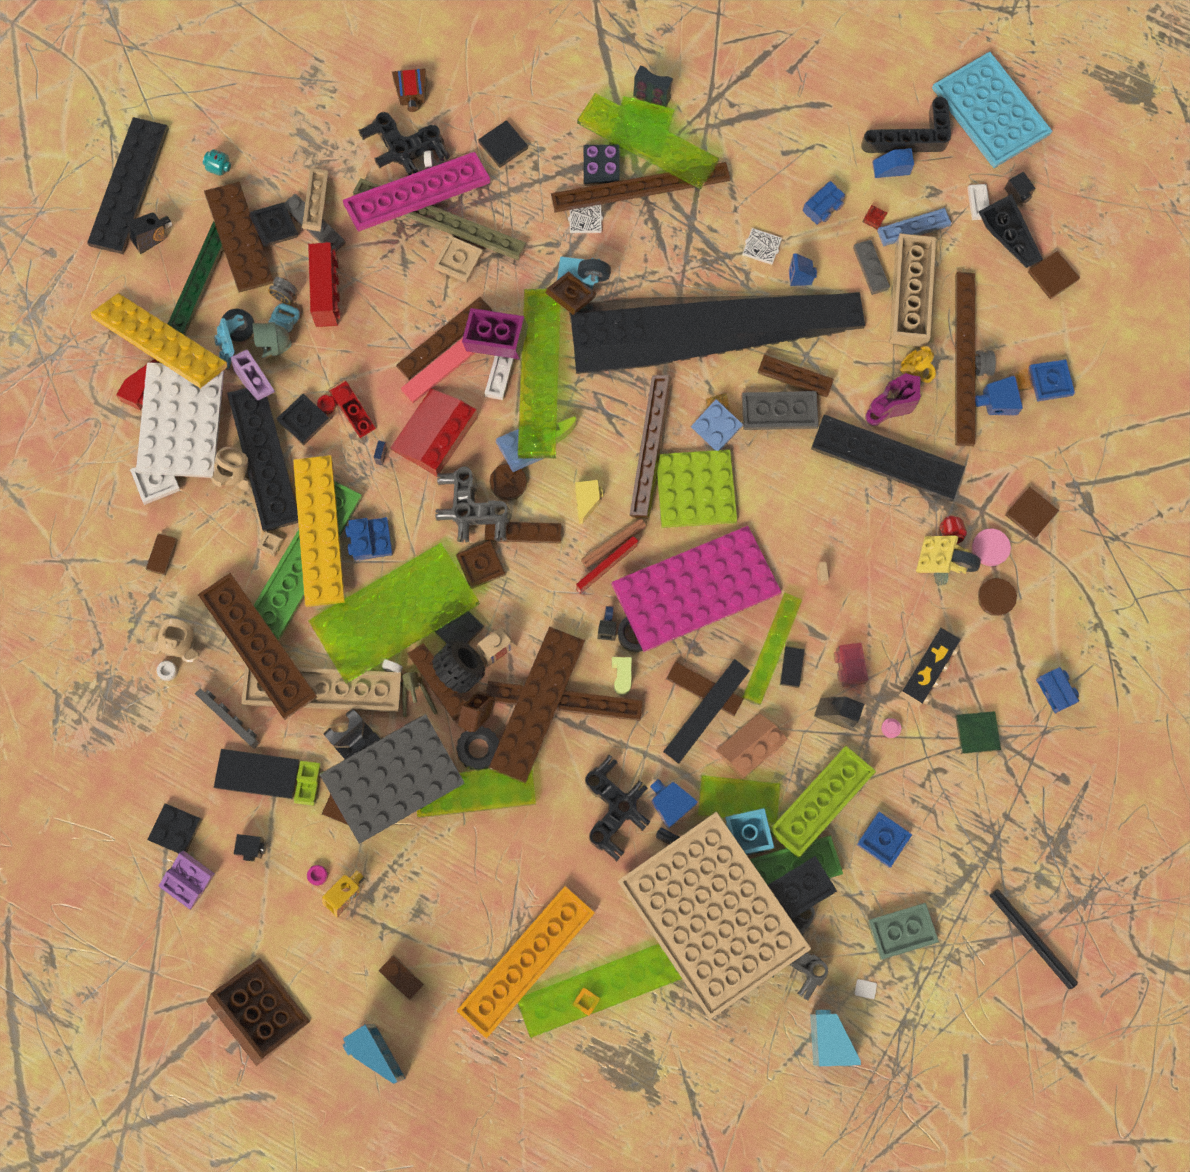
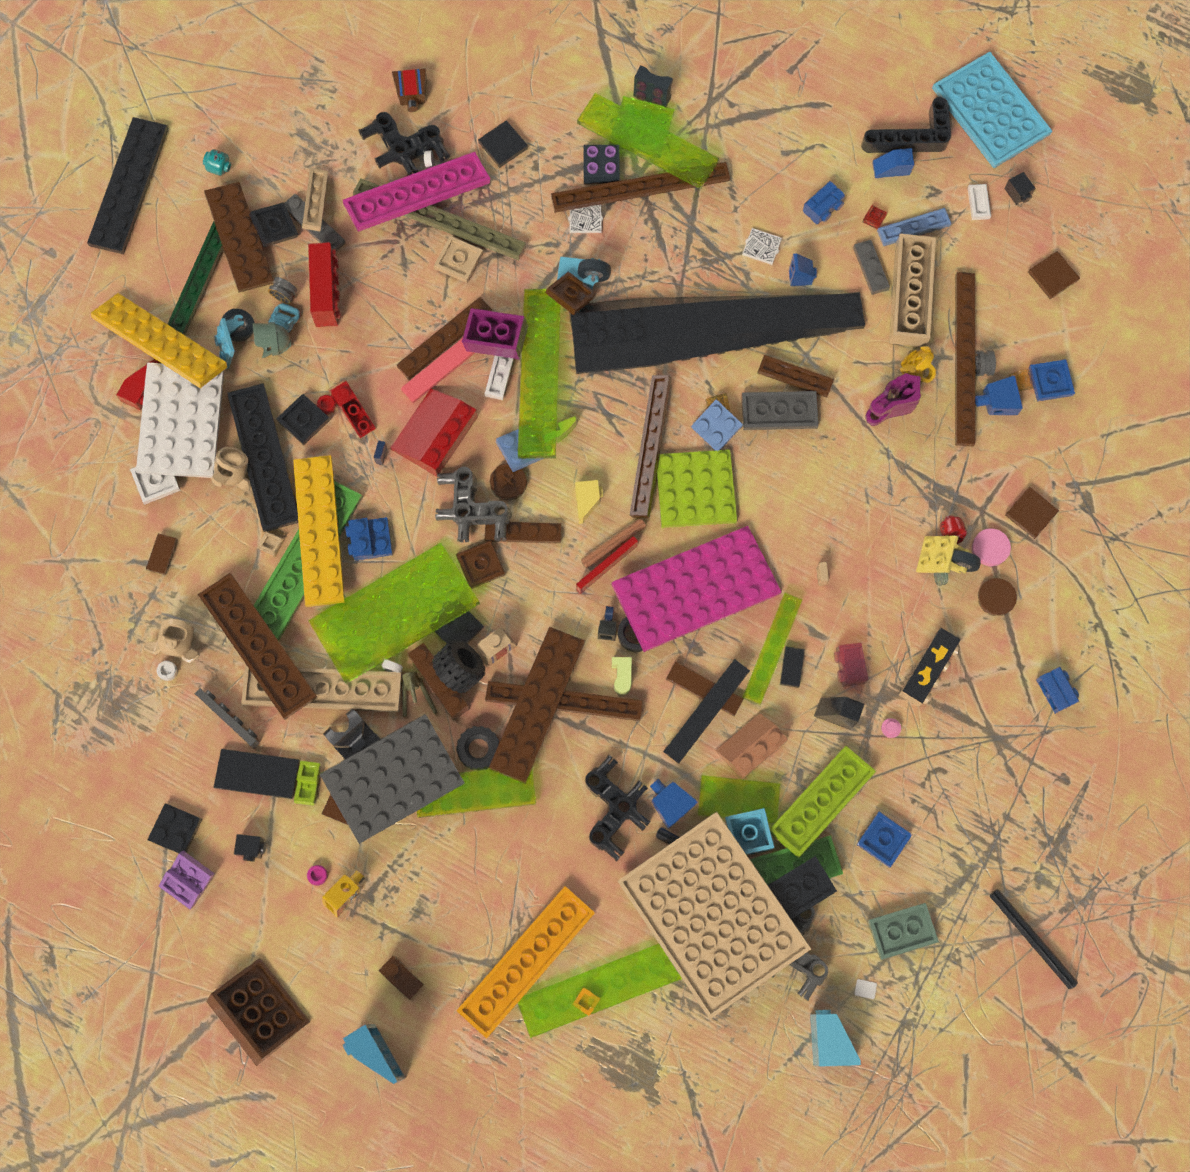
black torso [127,212,172,254] -> none
lavender slope [231,350,274,400] -> none
reddish brown brick [457,691,494,732] -> none
black plate [811,414,965,502] -> none
clear green tile [955,711,1001,754] -> none
black wedge [978,194,1043,268] -> none

